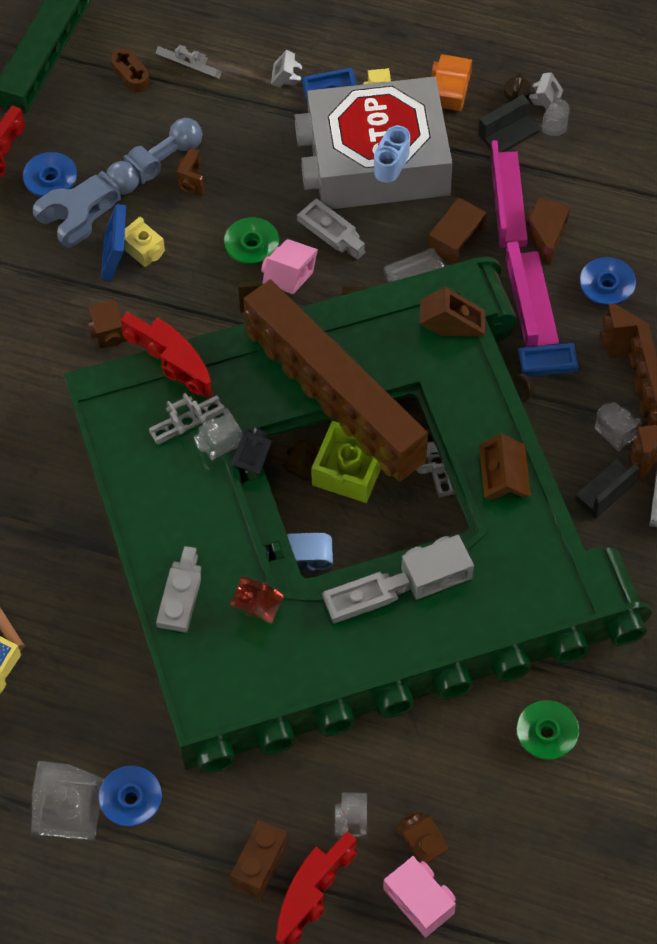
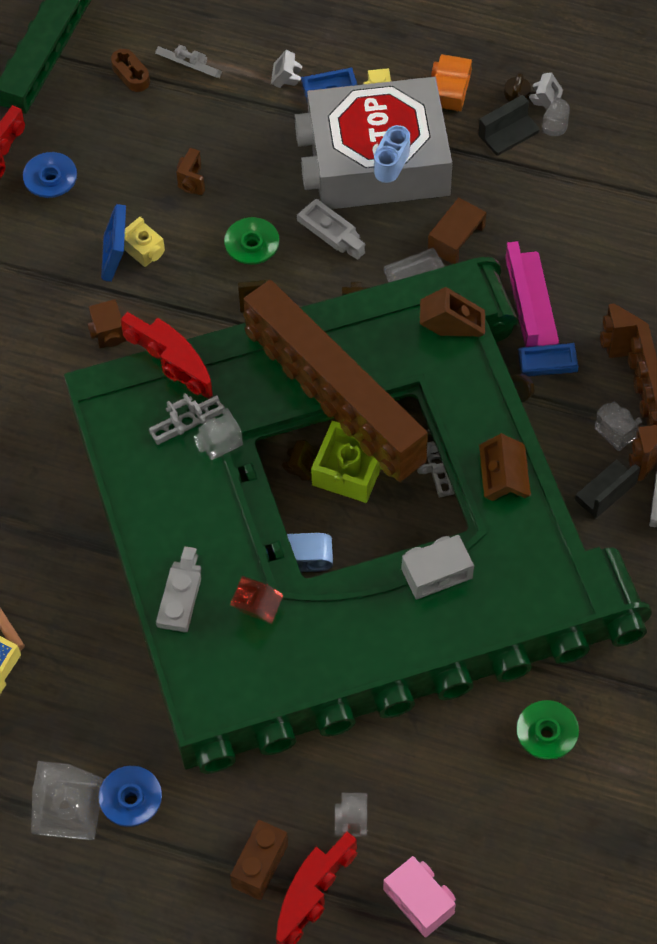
sand blue piece [33,118,203,248] -> none
black bracket [231,427,273,474] -> none
bright pink brick [261,239,318,294] -> none
light grey hinge [322,572,410,624] -> none
reddish brown bracket [395,812,449,863] -> none
dark pink panel [490,140,528,248] -> none
reddish brown slope [526,197,570,265] -> none
blue dish [580,257,636,306] -> none

